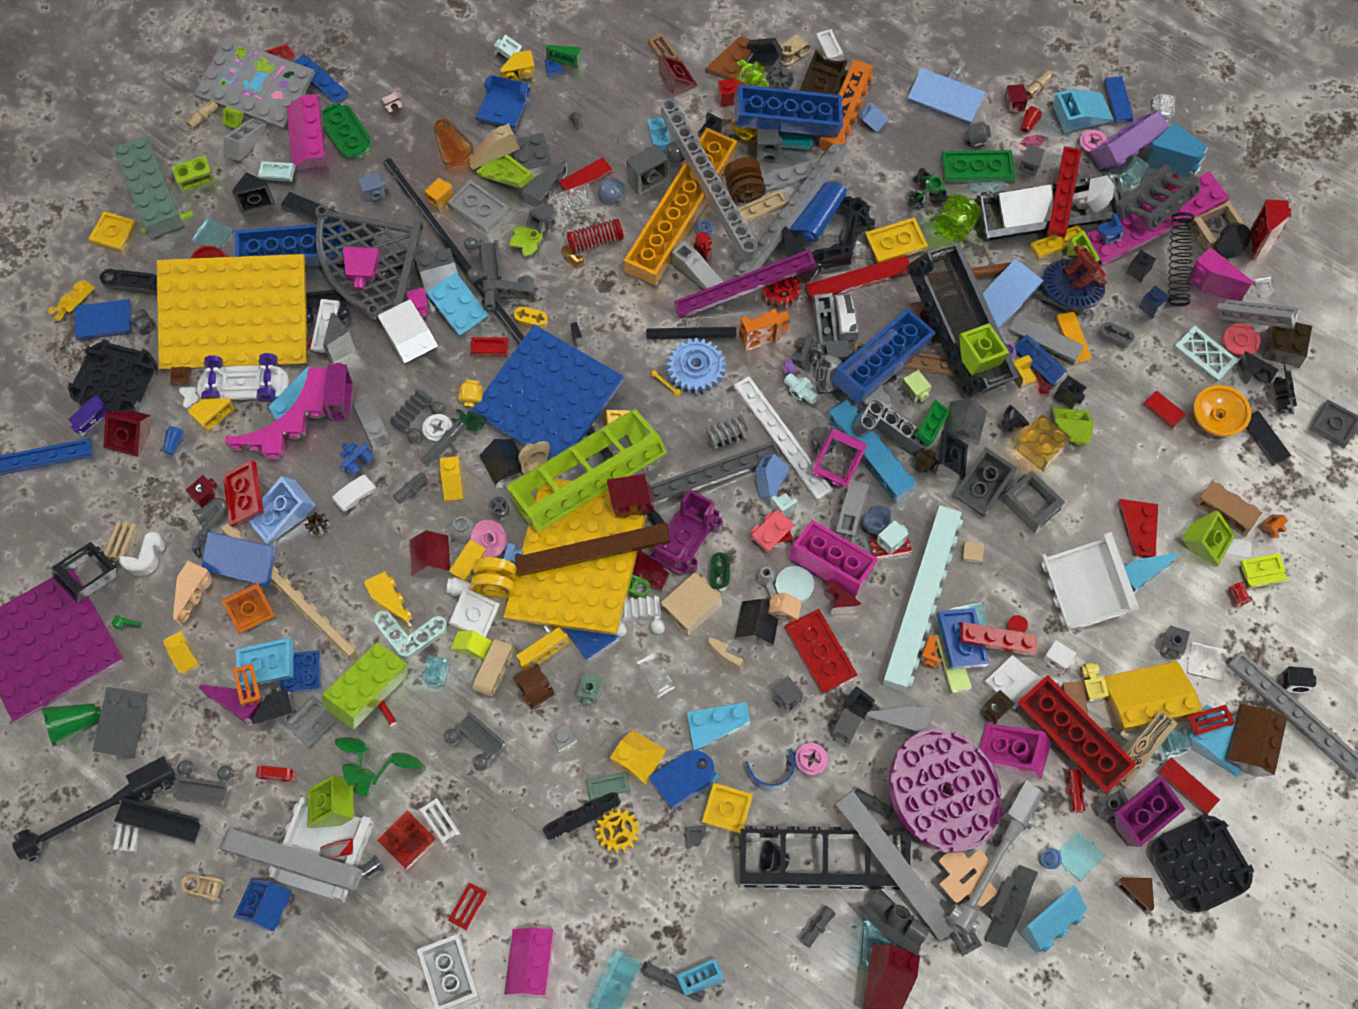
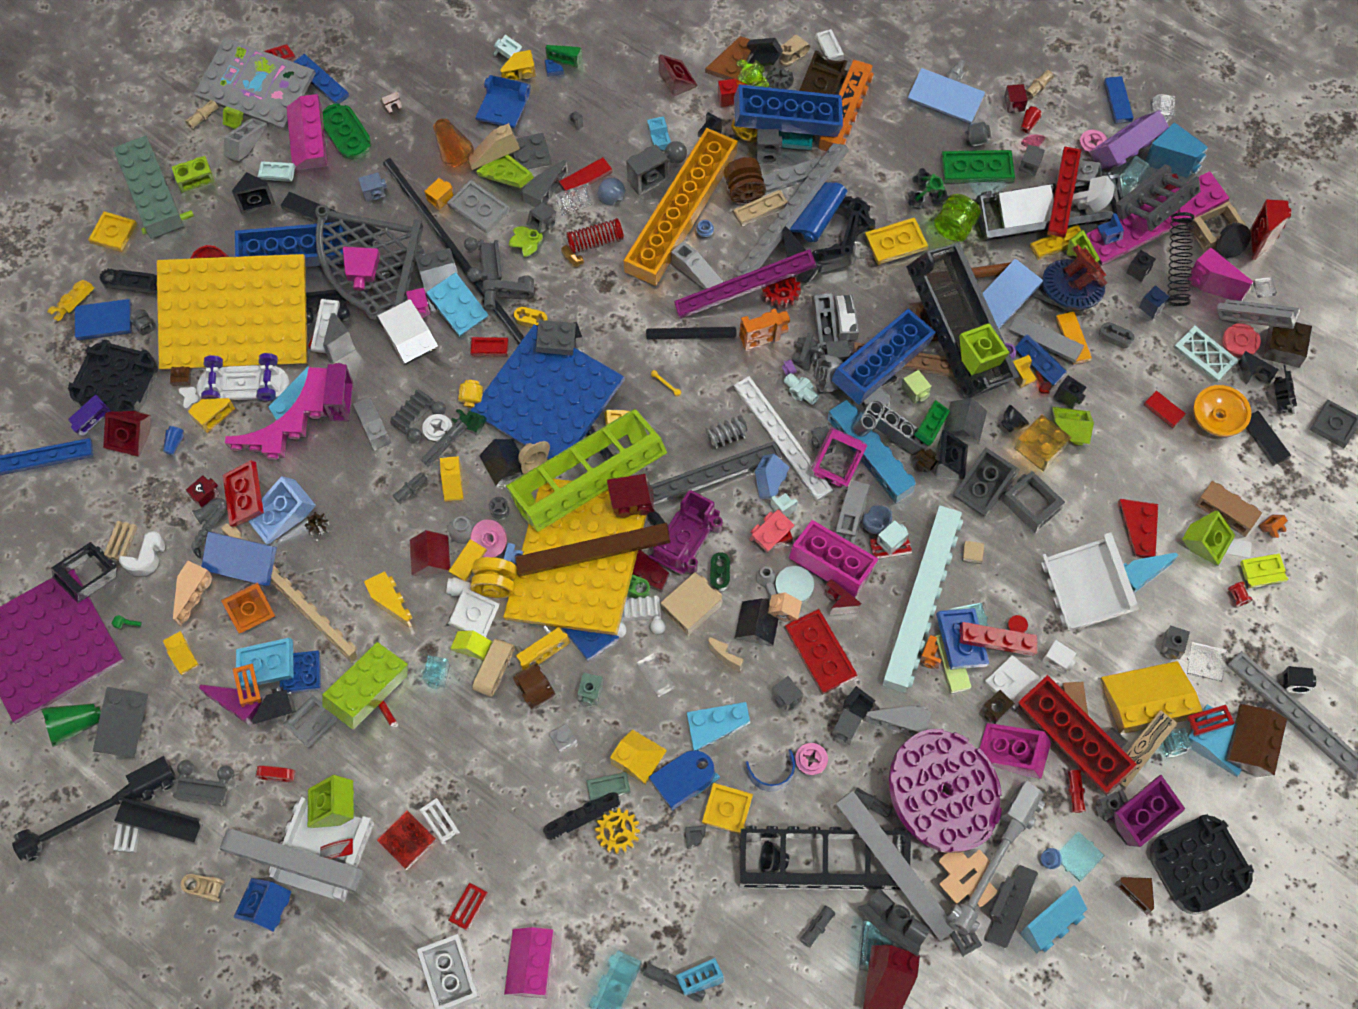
clear light blue piece [192,218,234,249] -> none
white slope [332,474,376,512] -> none
green plant [334,737,425,796] -> none
blue hips [340,442,374,476] -> none
dark grey bush [357,855,385,882] -> none
light aqua beam [374,610,448,660] -> none
dark grey gear [444,711,506,771] -> none
medium nougat tile [648,33,679,60] -> none
light grey beam [661,98,757,261] -> none
light blue gear [667,338,726,394] -> none
red plate [694,232,713,263] -> none
red tile [805,255,910,302] -> none
light blue panel [859,101,889,132] -> none
medium azure slope [1052,89,1114,133] -> none
light yellow plate [1080,662,1110,702] -> none
red tile [1157,757,1220,815] -> none
none -> dark grey plate [536,320,576,355]
none -> light grey bracket [1076,161,1102,182]

